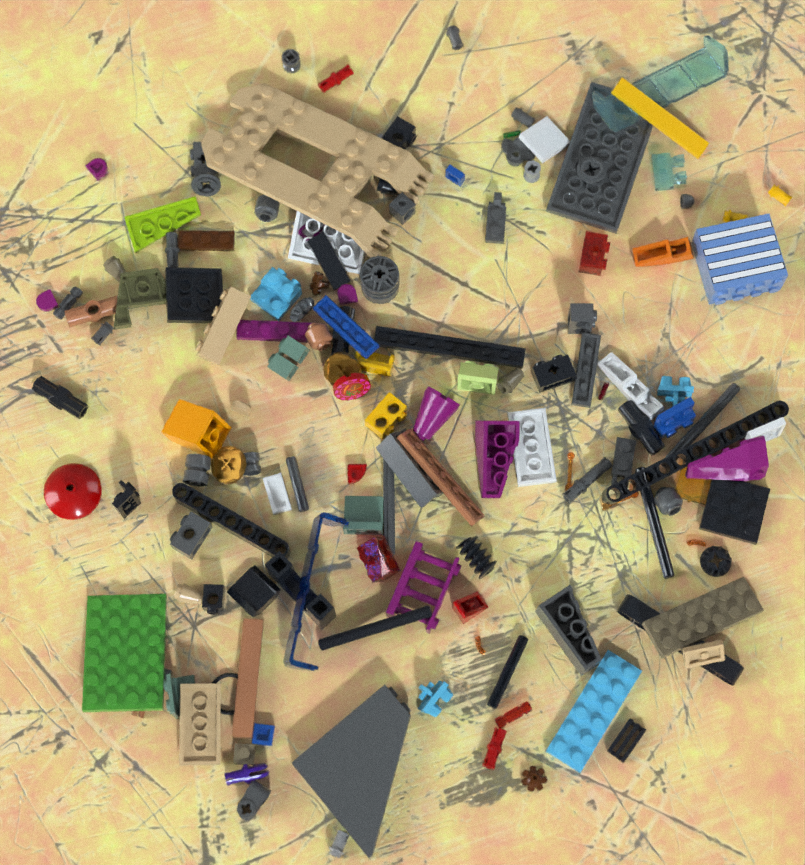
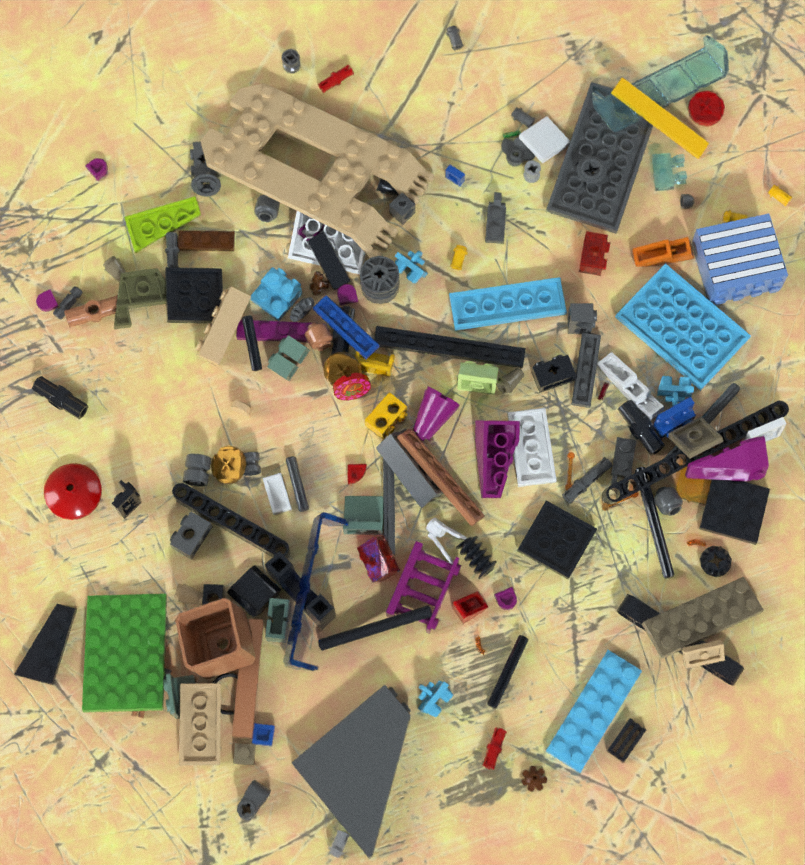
dark grey pin [91,321,114,346] -> none
light orange slope [161,399,232,460] -> none
dark purple arm [224,763,269,786] -> none
black brick [381,116,417,151] -> none
clear red axle [495,701,532,728] -> none
dark grey wedge [535,585,602,676] -> none
none -> black wing [14,604,77,685]
none -> nougat plate [175,598,256,679]
none -> black axle [242,315,262,371]
none -> sand green piece [265,598,291,643]
none -> medium azure hips [395,250,428,284]
none -> white plant [426,518,466,564]
none -> medium azure plate [449,277,567,331]
none -> yellow pin [450,245,468,270]
none -> magenta tile [494,587,517,610]
none -> black plate [517,500,597,580]
none -> medium azure plate [615,263,751,391]
none -> dark tan tile [668,417,723,458]
none -> red tile [688,91,725,126]

